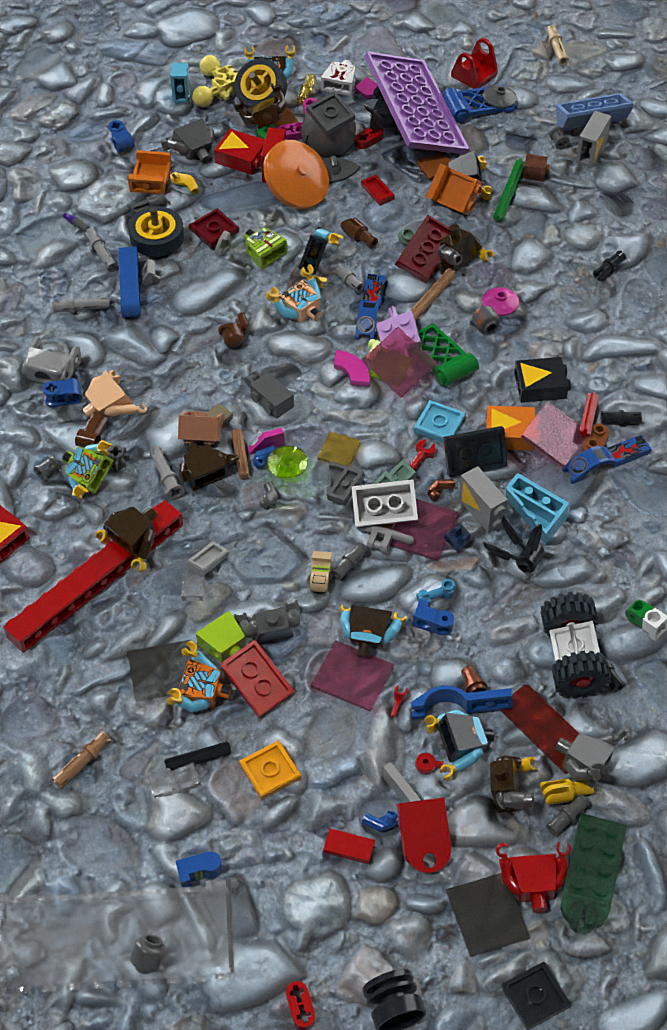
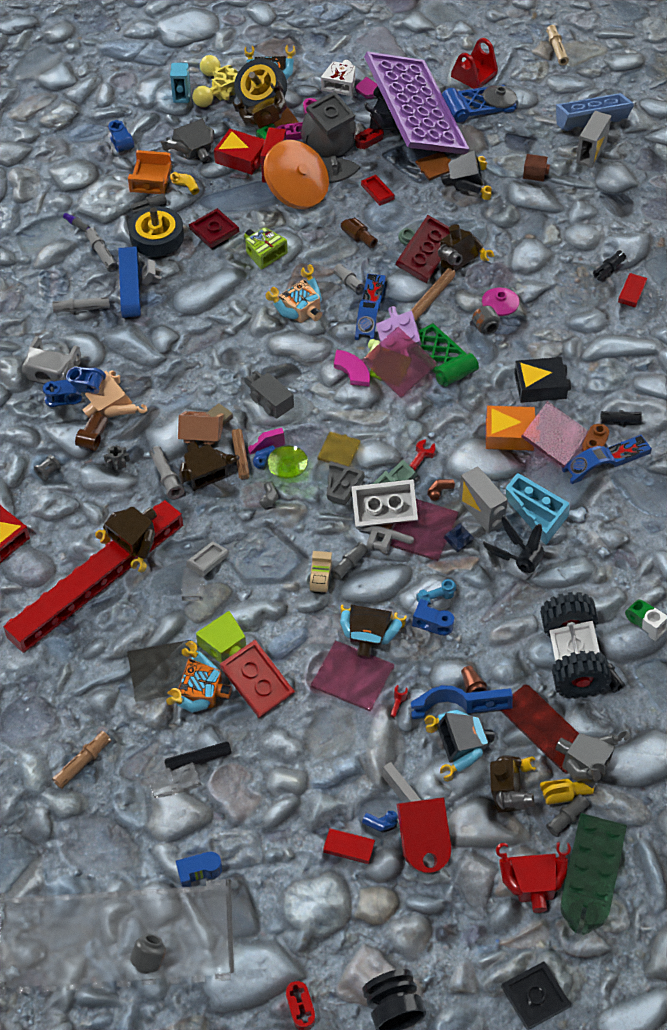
torso [62,440,114,501] -> none
light grey tile [215,231,231,257] -> none
reddish brown piece [218,312,249,348] -> none
dark grey torso [234,600,300,644] -> none
light orange tile [239,740,302,800] -> none
clear yellow pin [297,74,316,105] -> none
torso [298,229,343,288] -> none
medium azure tile [413,400,466,443] -> none
red piece [415,753,444,775] -> none
orange panel [426,163,483,216] -> none
black plate [443,426,508,477] -> none
clear smoke piece [446,873,530,957] -> none
green axle [493,158,525,222] -> none
dark grey bush [549,126,570,150] -> none
axle [579,392,599,437] -> none
none -> blue piece [66,367,106,394]
none -> red tile [618,273,647,308]

